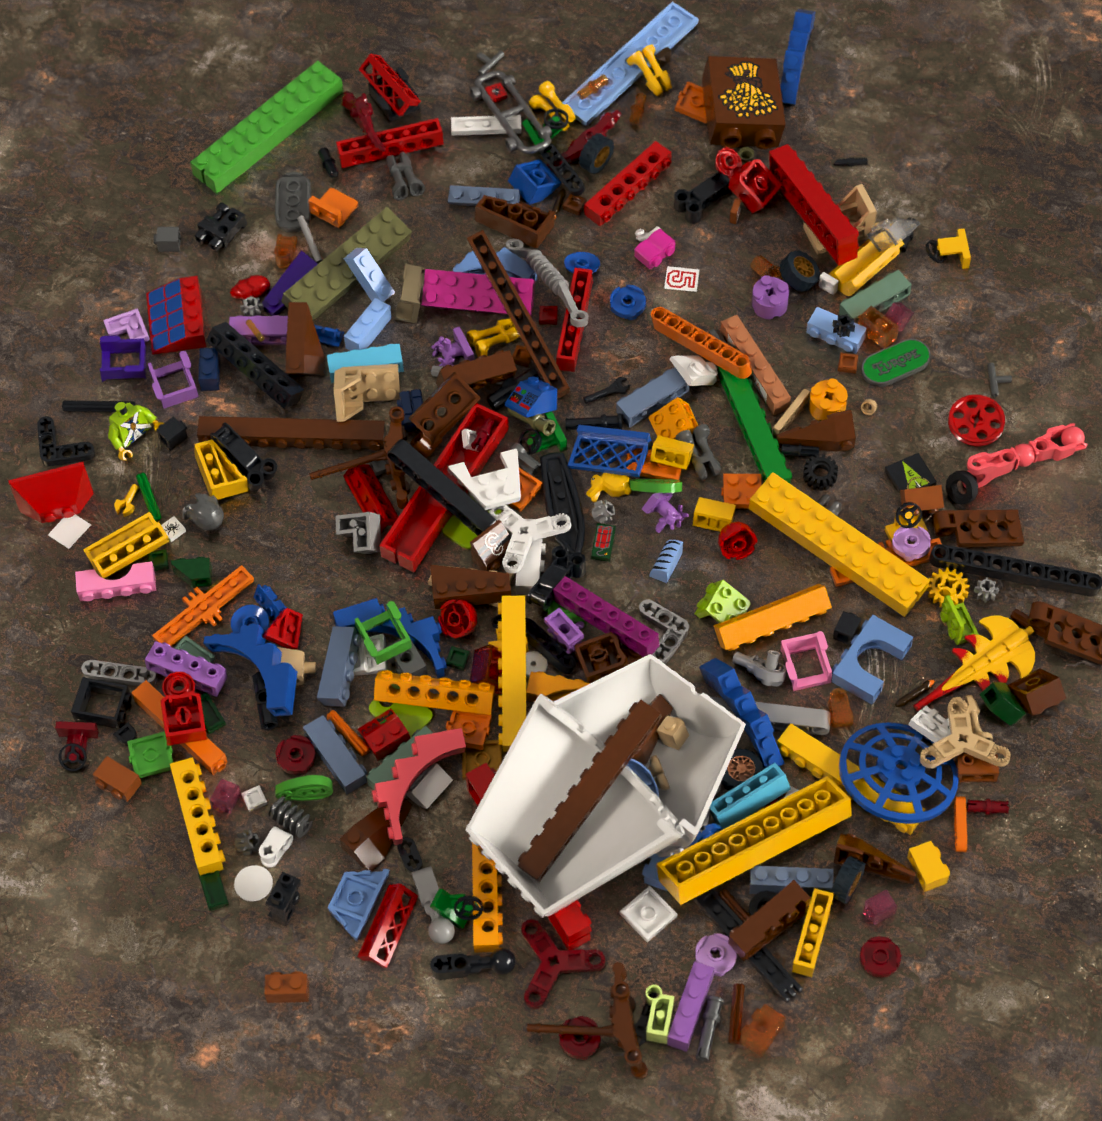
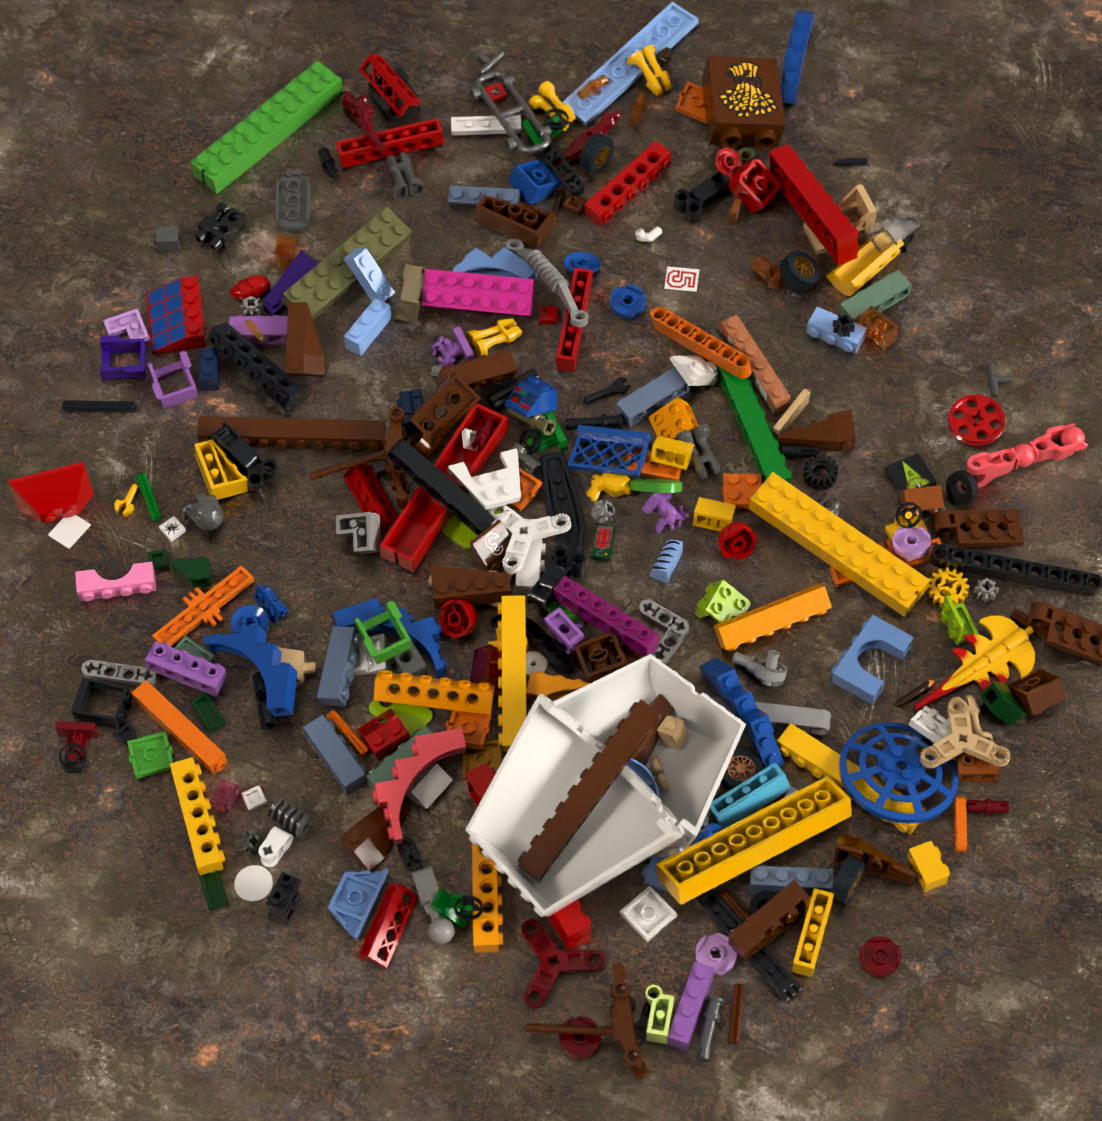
black beam [37,416,95,466] -> none
yellow brick [83,512,169,579] -> none
dark orange brick [92,756,142,802] -> none
lime torso [108,402,164,461] -> none
black brick [156,416,188,451] -> none
red brick [160,672,207,746] -> none
red wing [262,608,303,650] -> none
dark orange brick [264,971,309,1003] -> none
dark red plate [275,735,316,775] -> none
bright green piece [275,775,333,801] -> none
light grey bar [297,215,323,264] -> none
orange bracket [308,188,358,228] -> none
blue hinge [314,324,344,347] -> none
medium azure brick [327,344,404,383] -> none
tan bracket [334,364,400,422] -> none
black beam [430,948,516,980] -> none
dark green tile [446,646,470,671] -> none
reddish brown brick [467,230,571,399] -> none
dark orange tile [512,345,532,368] -> none
dark pink brick [634,229,675,269] -> none
clear orange brick [740,1004,786,1057] -> none
medium lavender brick [752,275,789,319] -> none
bright pink piece [780,631,832,691] -> none
light orange brick [809,378,848,421] -> none
white tile [819,272,839,295] -> none
clear orange piece [828,688,854,728] -> none
black brick [833,611,861,646] -> none
dark orange tile [838,352,859,374] -> none
green tile [861,339,931,387] -> none
tan hinge [861,399,877,415] -> none
clear pink brick [863,890,897,925] -> none
clear pink brick [881,302,914,332] -> none
yellow piece [925,228,971,269] -> none

